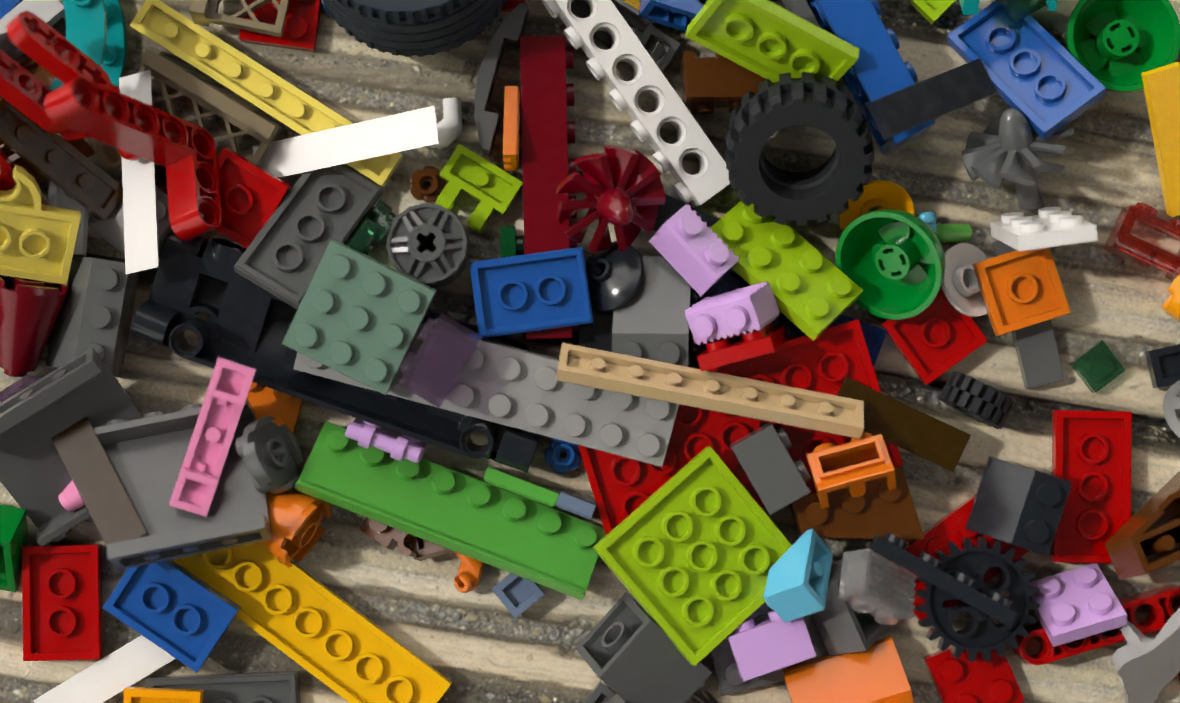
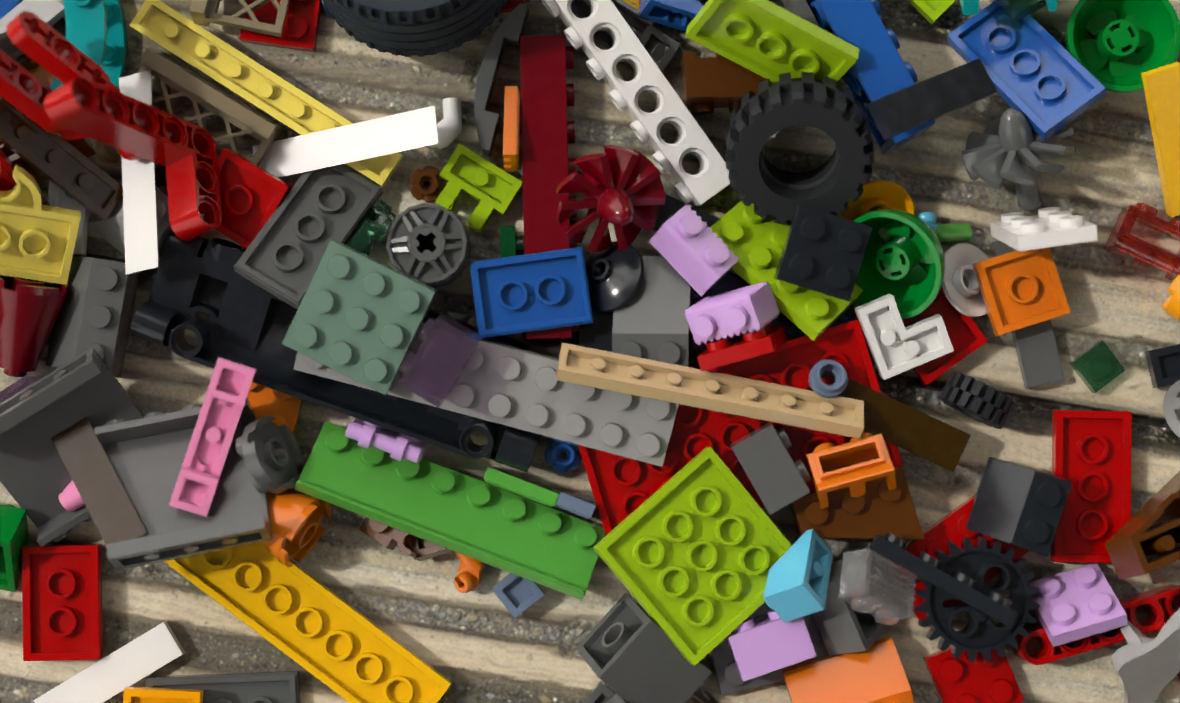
blue plate [103,560,242,673] -> none
none -> black plate [774,204,873,302]
none -> sand blue plate [809,359,848,398]
none -> white plate [854,294,954,380]

